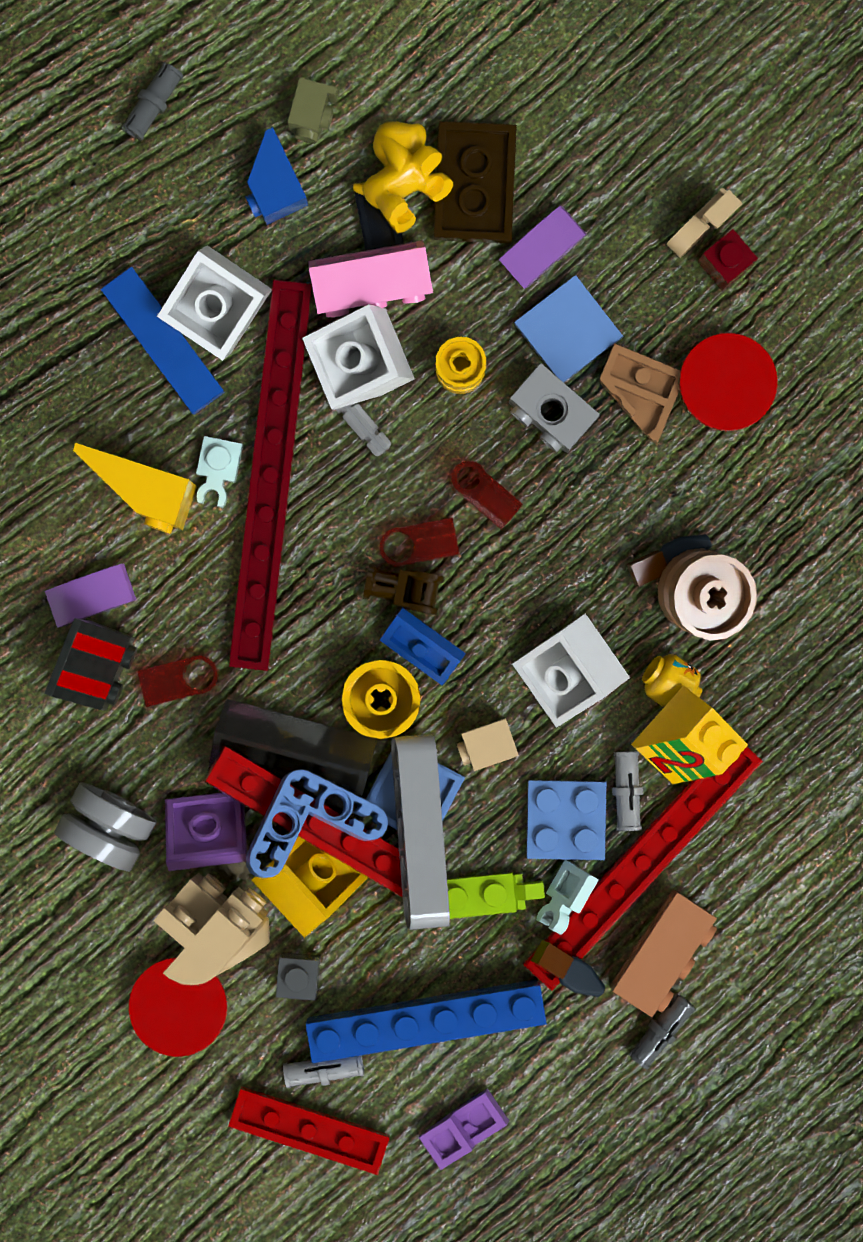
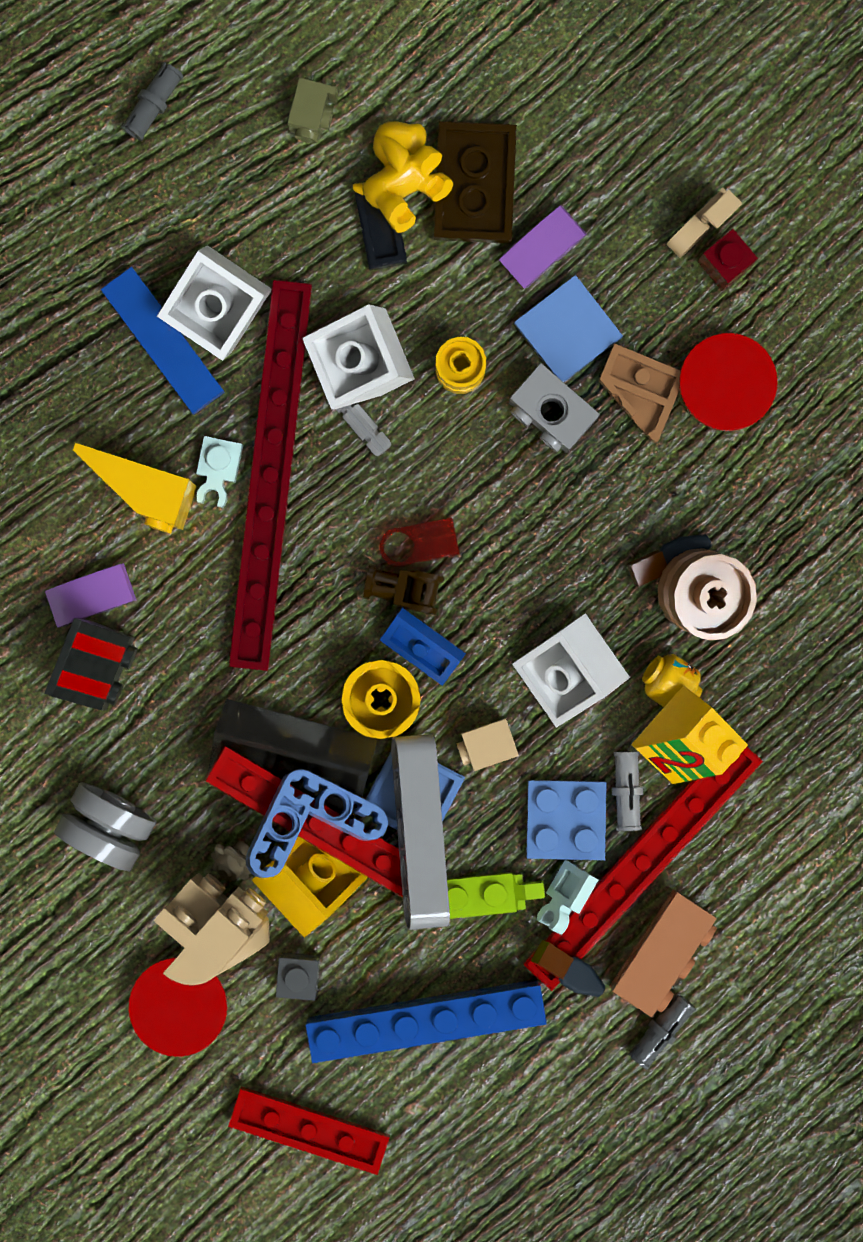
clear red piece [137,655,219,707] -> none
medium lavender tile [165,792,247,871] -> none
blue slope [245,127,308,225] -> none
light grey pin [283,1055,365,1088] -> none
bright pink brick [308,240,433,317] -> none
medium lavender slope [419,1088,509,1170] -> none
clear red piece [449,460,523,530] -> none

